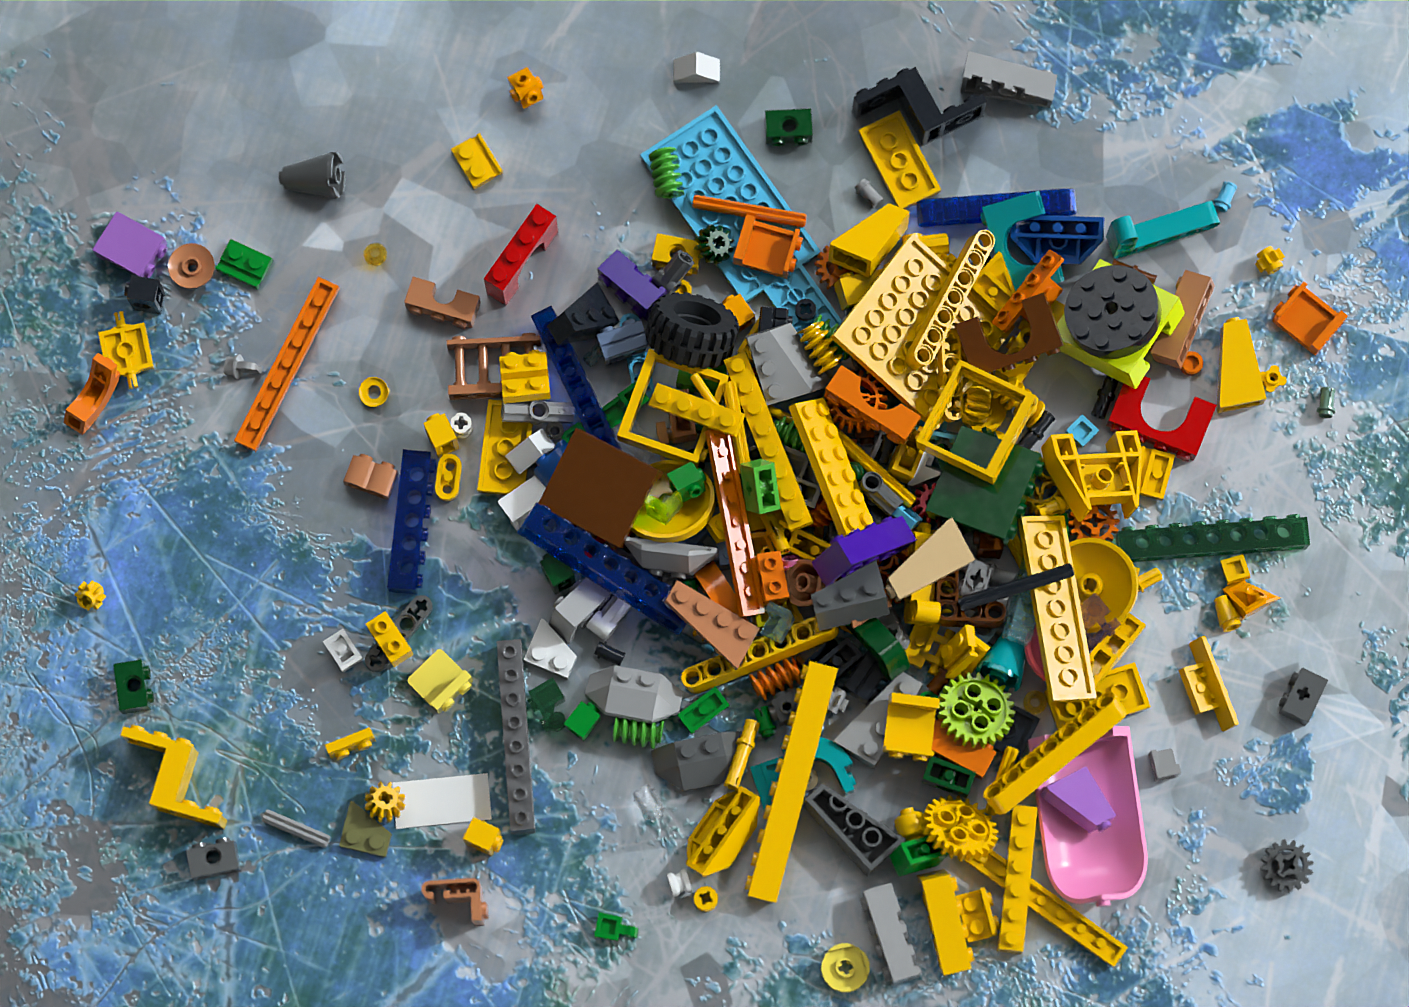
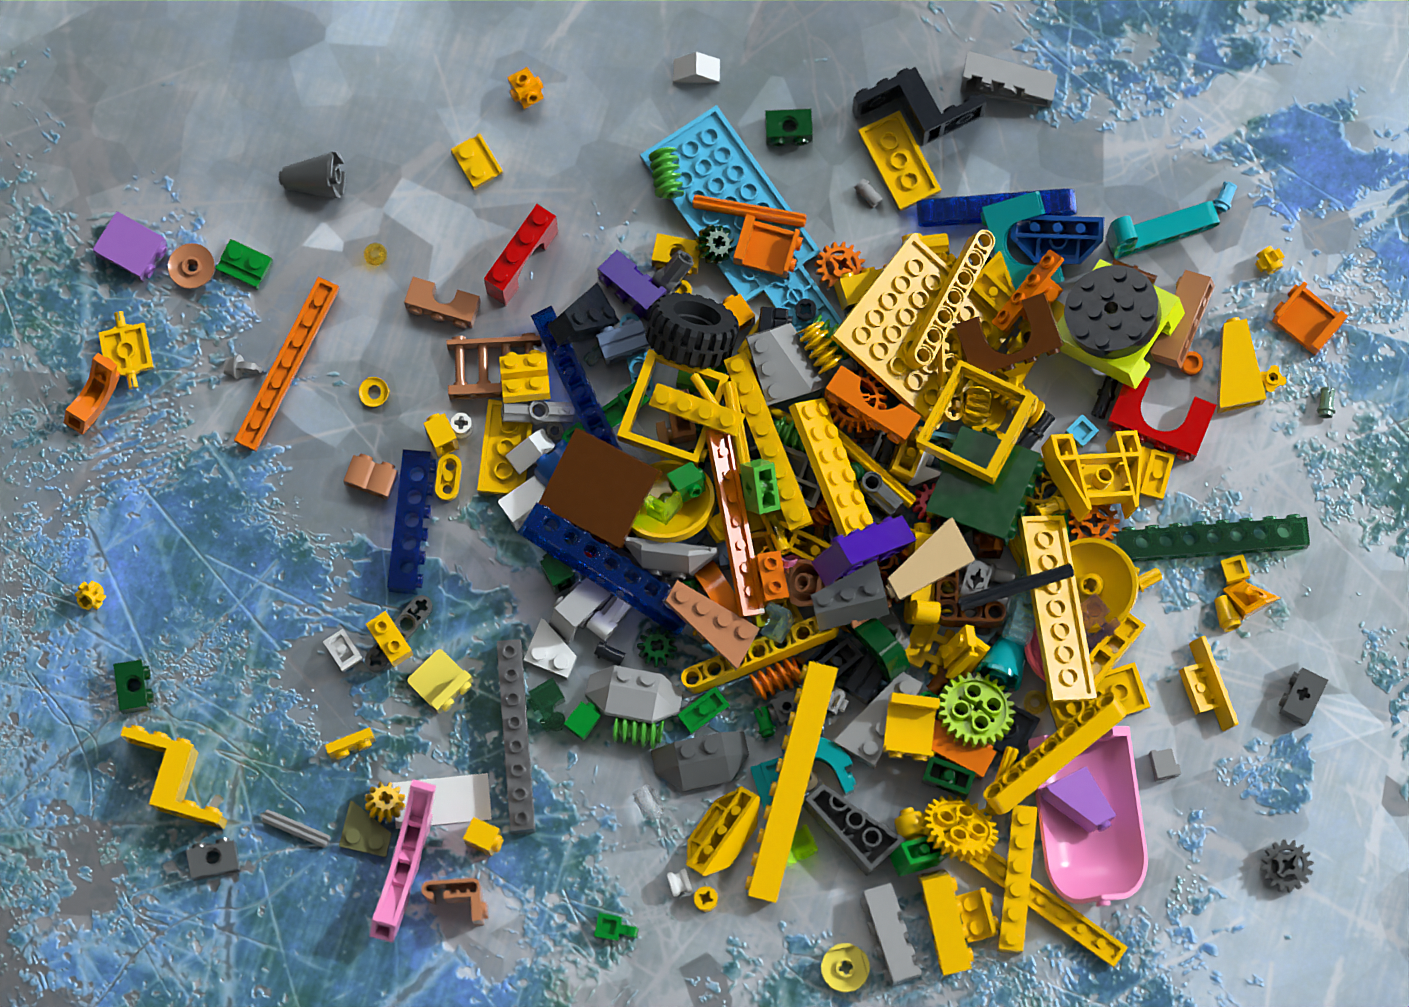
black brick [124,275,165,314] -> none
yellow pin [724,719,760,790] -> none
yellow slope [828,203,910,278] -> none
medium azure plate [892,505,923,529] -> none
none -> bright pink arch [370,779,436,943]
none -> dark green gear [637,627,677,668]
none -> clear neon green panel [790,824,819,863]

